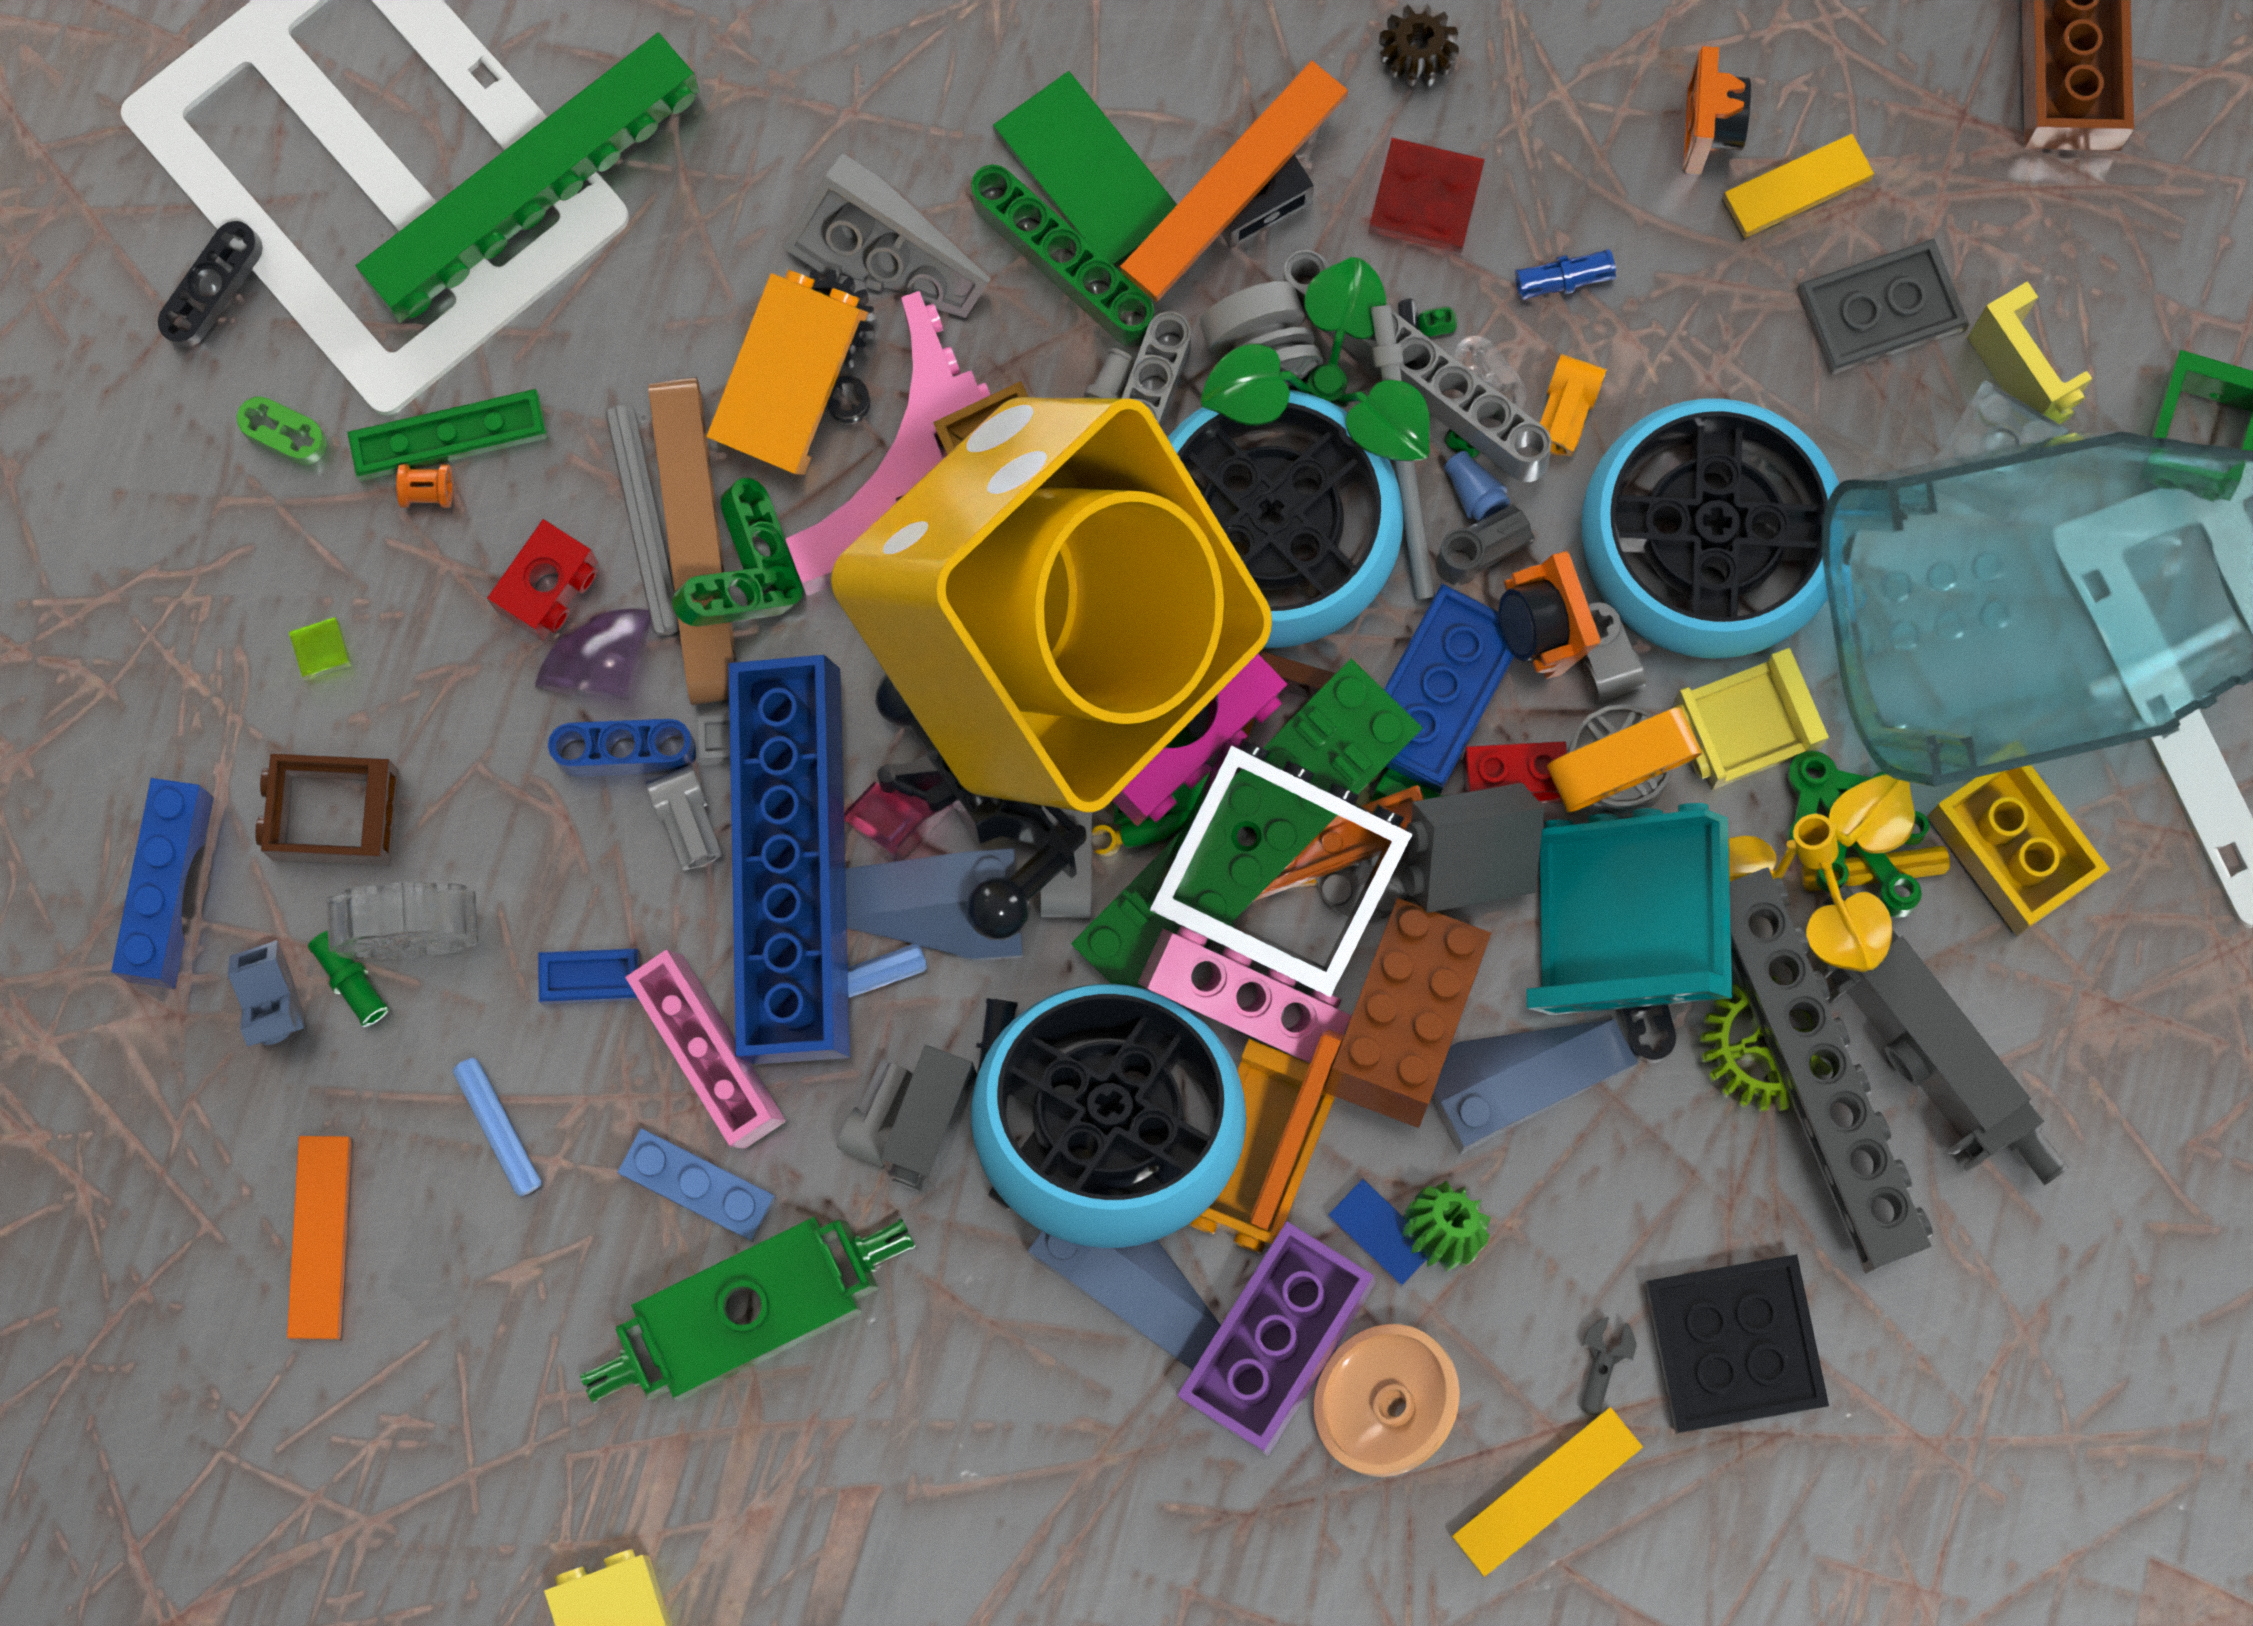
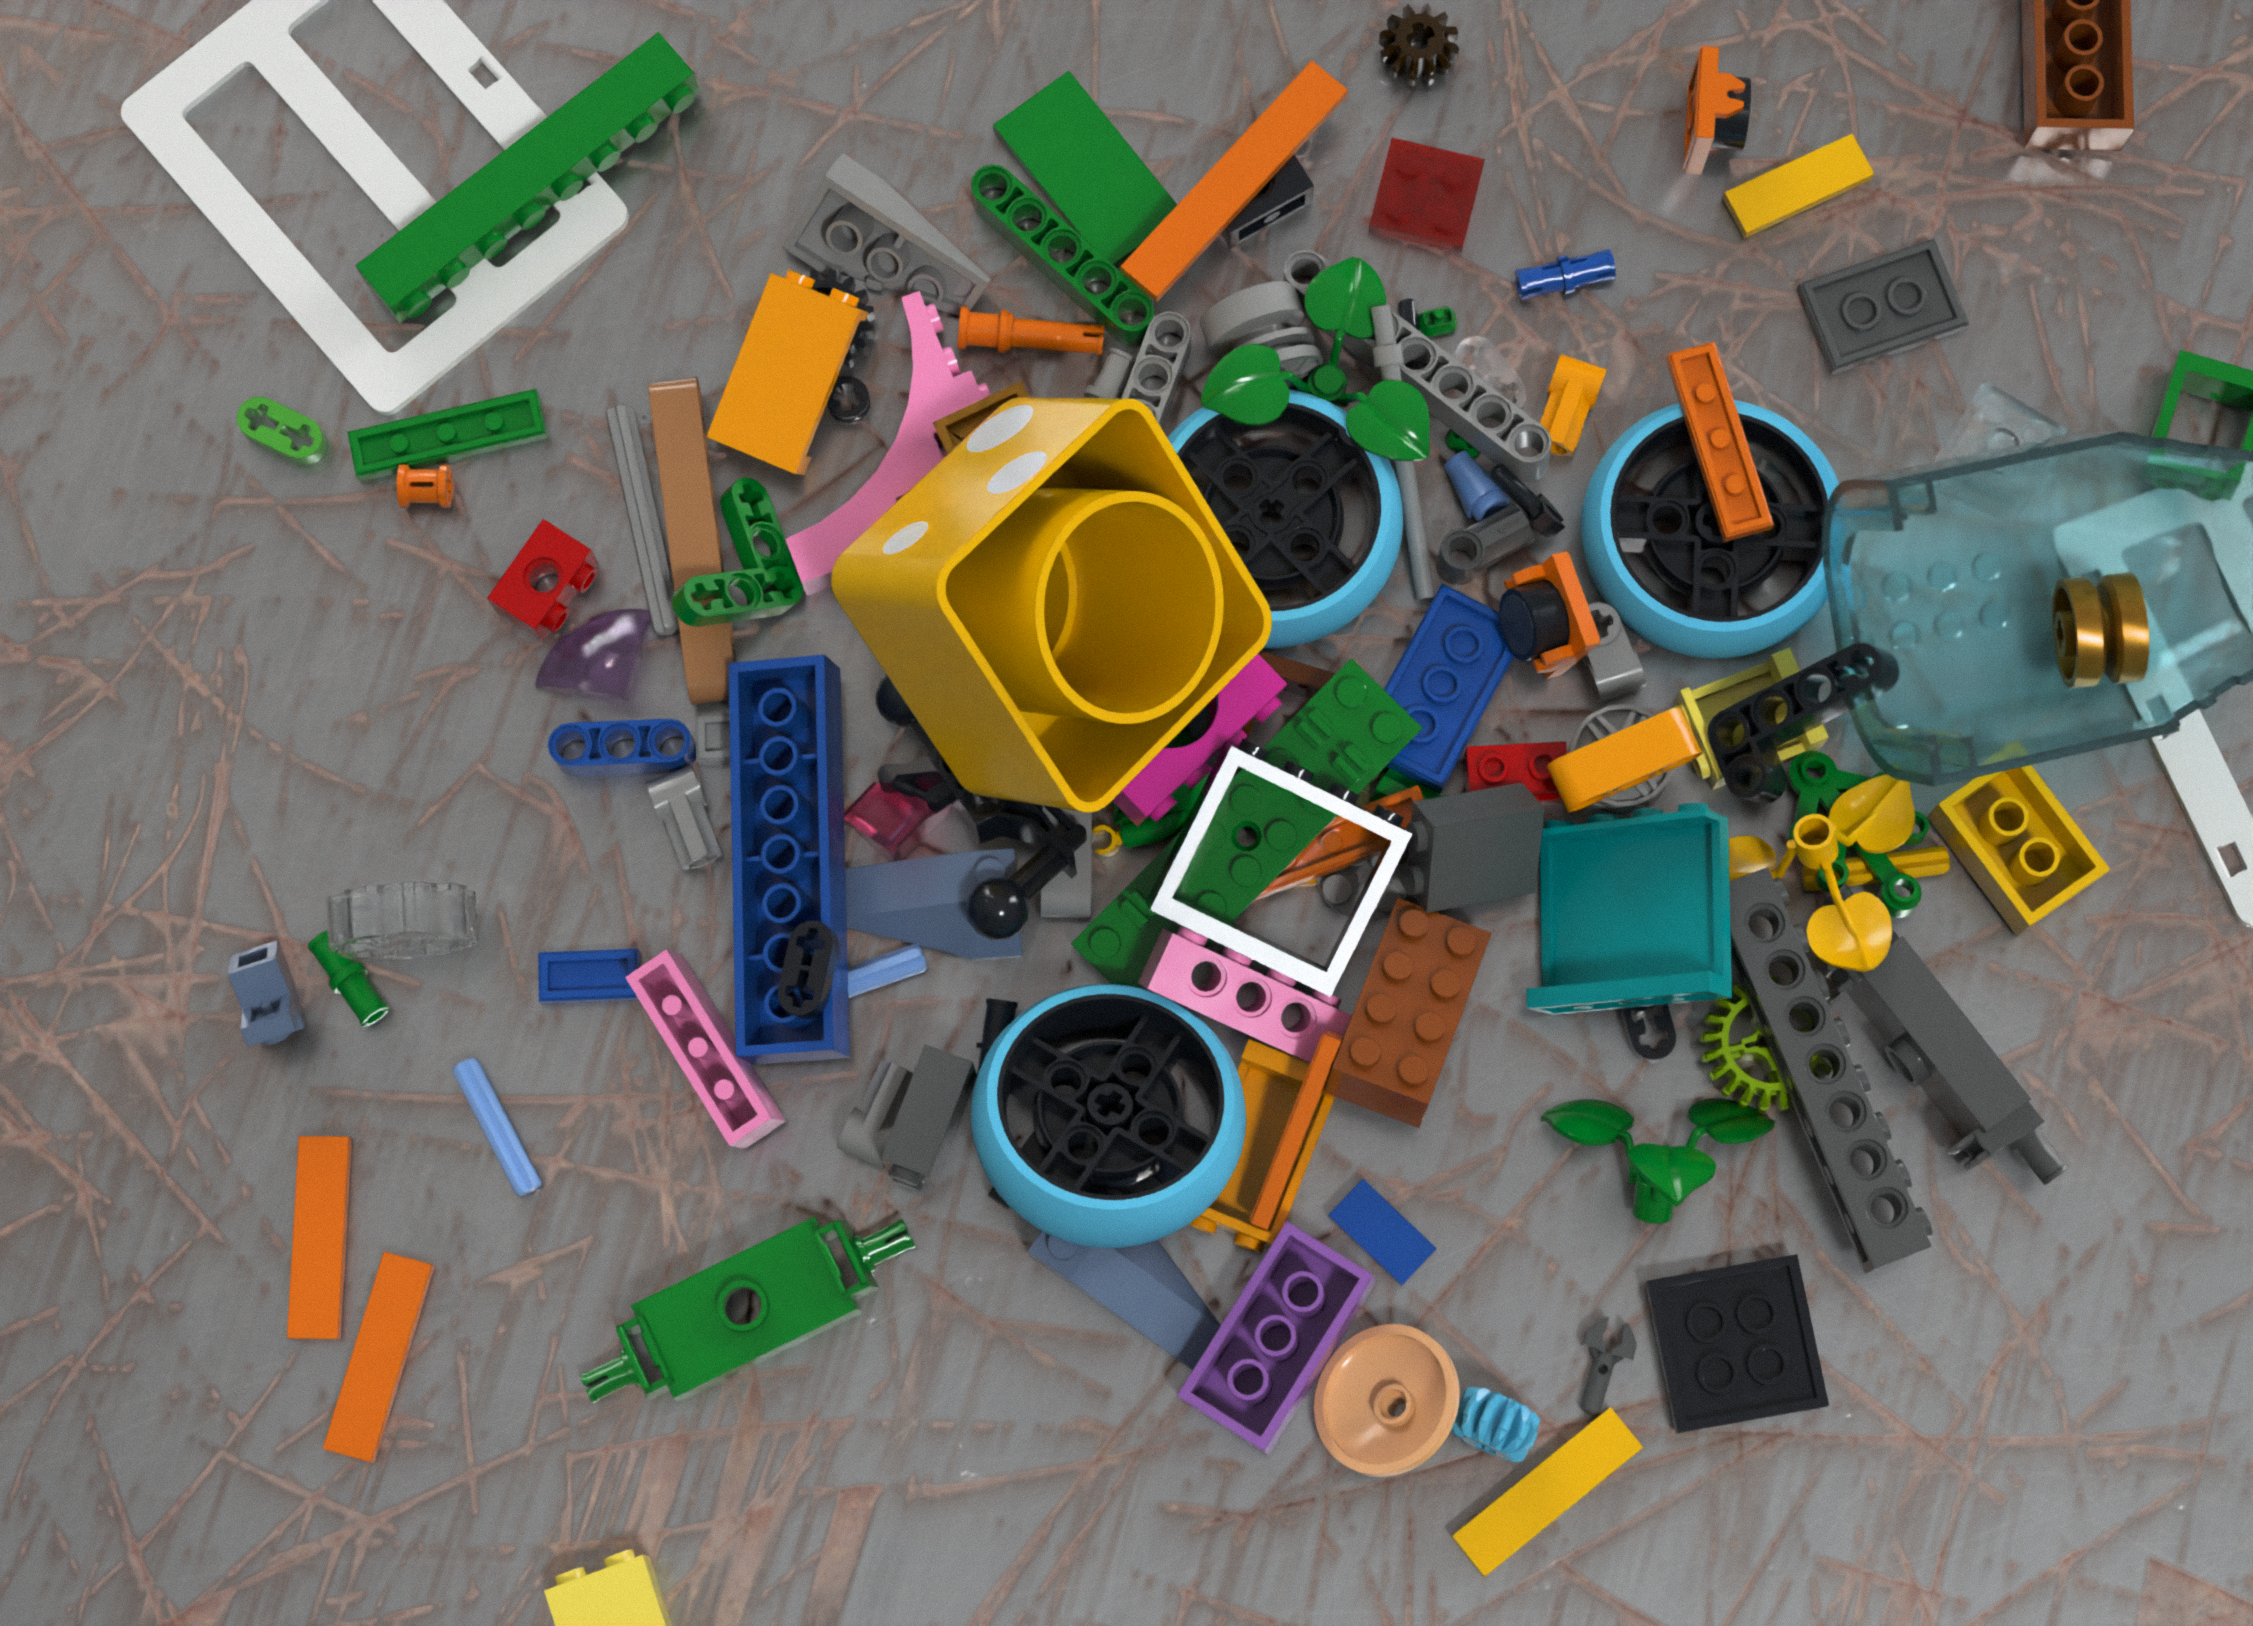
blue arch [111,778,214,989] -> none
black beam [158,221,263,348] -> none
reddish brown window [255,753,398,866] -> none
clear neon green tile [289,617,352,681] -> none
medium blue plate [617,1128,776,1242] -> none
bright green gear [1402,1181,1491,1272] -> none
sand blue wedge [1431,1019,1638,1155] -> none
light yellow panel [1967,281,2092,432] -> none
none -> orange tile [323,1251,435,1463]
none -> black beam [778,921,839,1019]
none -> orange pin [957,306,1105,356]
none -> medium azure gear [1451,1387,1540,1462]
none -> black bar [1489,463,1565,540]
none -> green plant [1540,1098,1775,1224]
none -> orange tile [1665,341,1774,542]
none -> black beam [1707,643,1900,804]
none -> pearl gold wheel [2052,572,2149,688]

